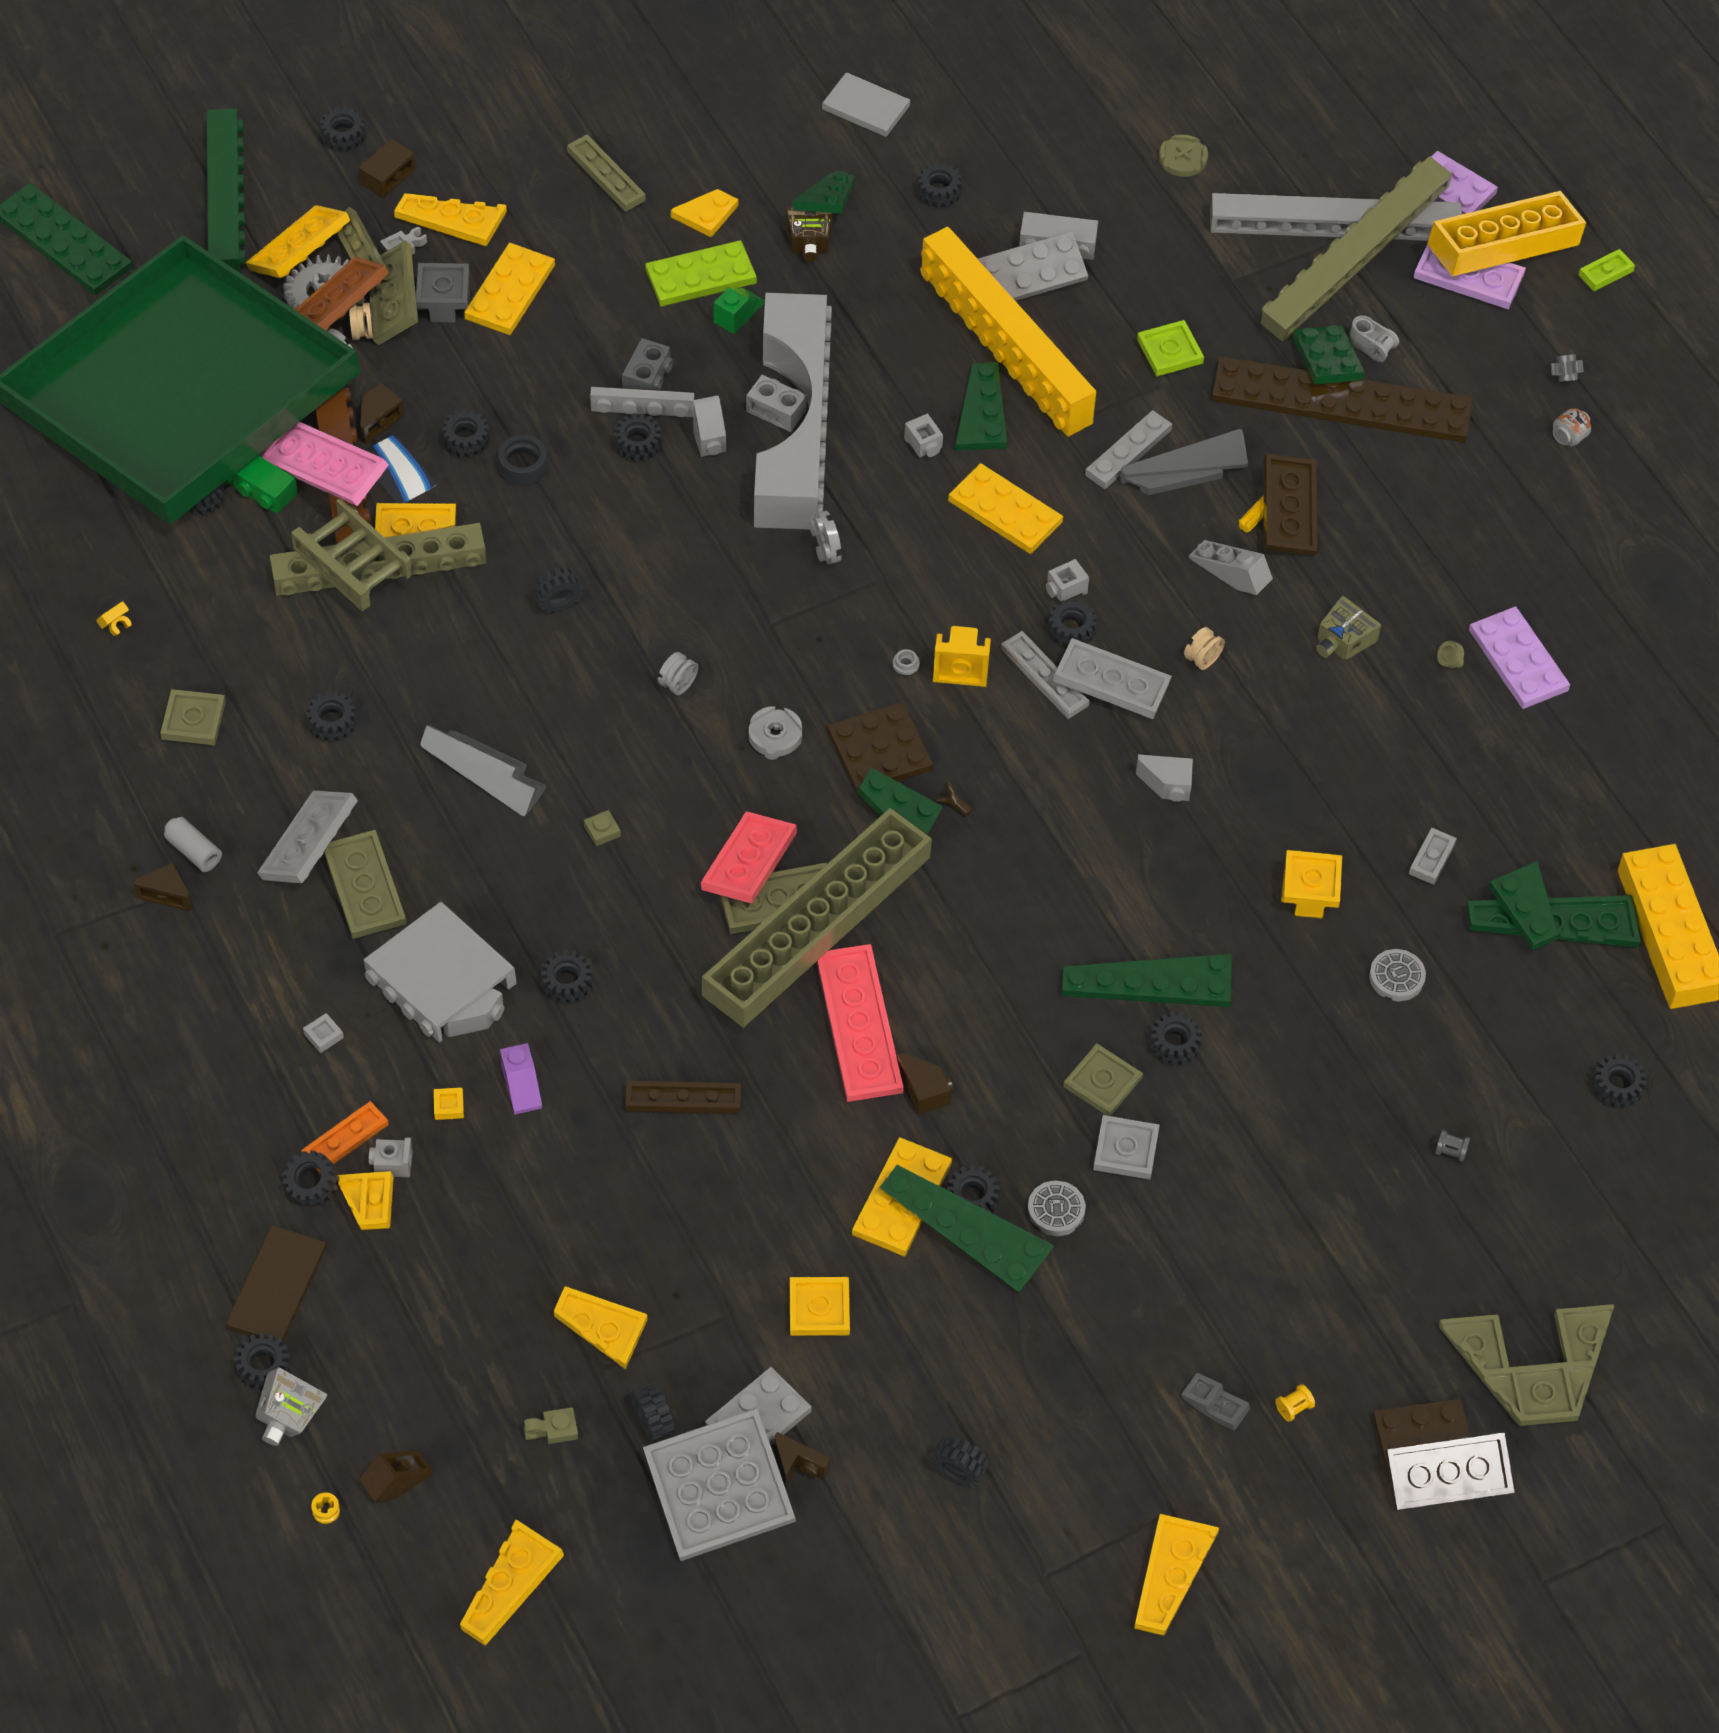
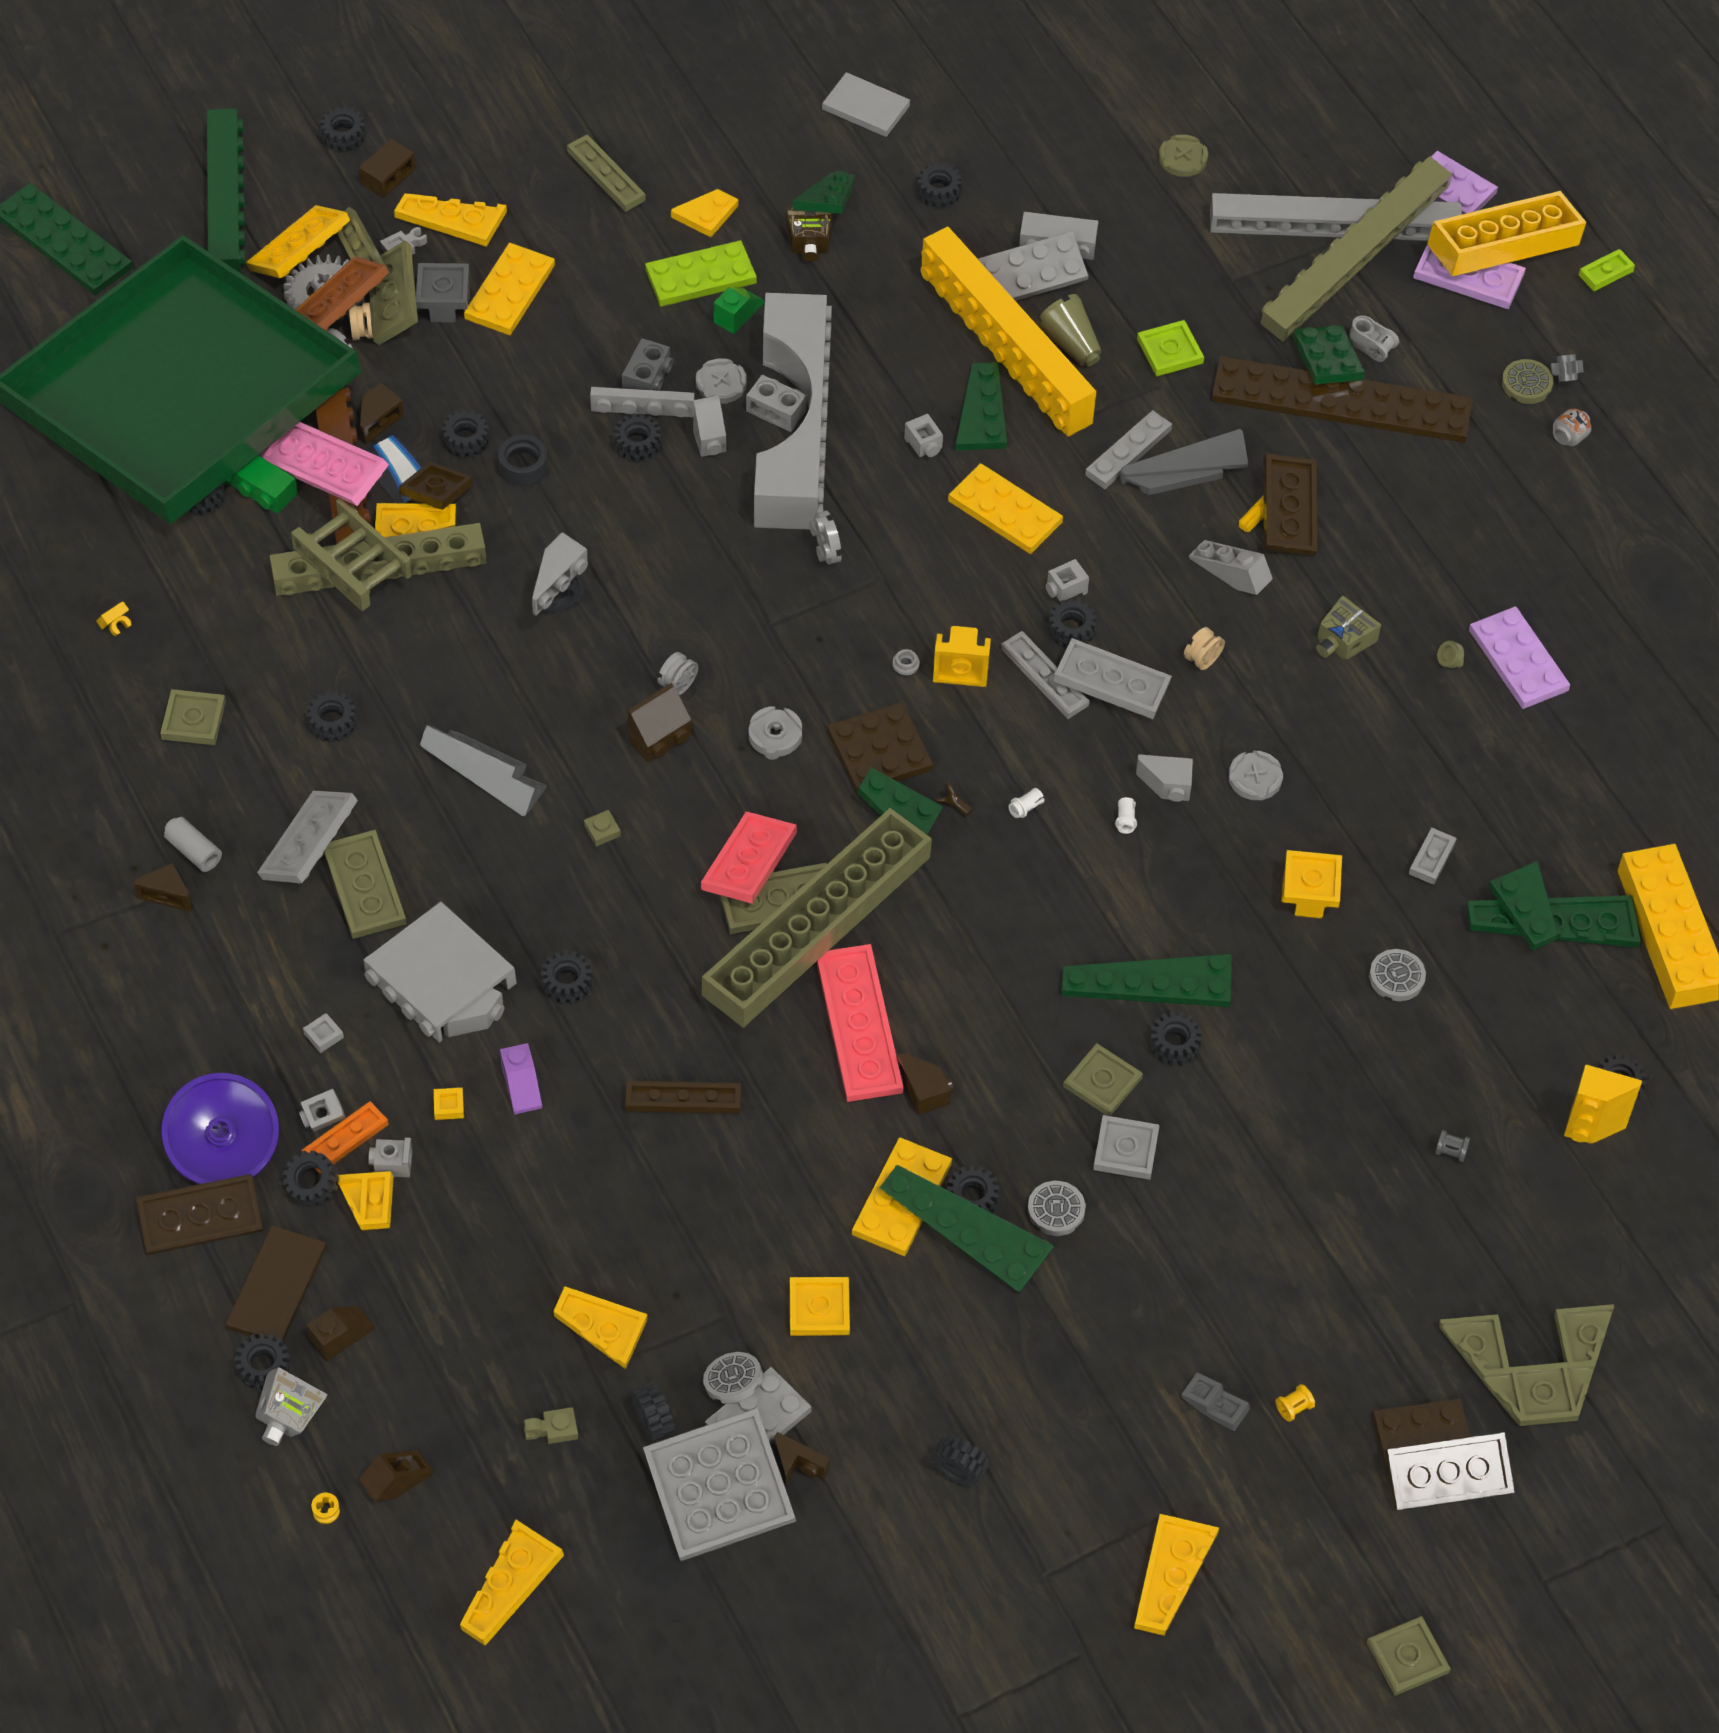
none -> dark brown tile [136,1174,263,1255]
none -> dark purple dish [162,1073,279,1185]
none -> light grey brick [299,1089,346,1132]
none -> dark brown slope [306,1306,375,1362]
none -> dark brown plate [399,461,473,510]
none -> light grey slope [532,532,588,616]
none -> slope [628,683,691,763]
none -> light grey tile [696,359,746,404]
none -> light grey tile [703,1352,763,1404]
none -> white pin [1009,788,1044,818]
none -> olive cone [1036,294,1102,367]
none -> white pin [1115,797,1137,834]
none -> light grey tile [1229,751,1283,800]
none -> olive tile [1366,1616,1451,1696]
none -> olive tile [1502,359,1553,404]
none -> yellow slope [1564,1065,1642,1144]

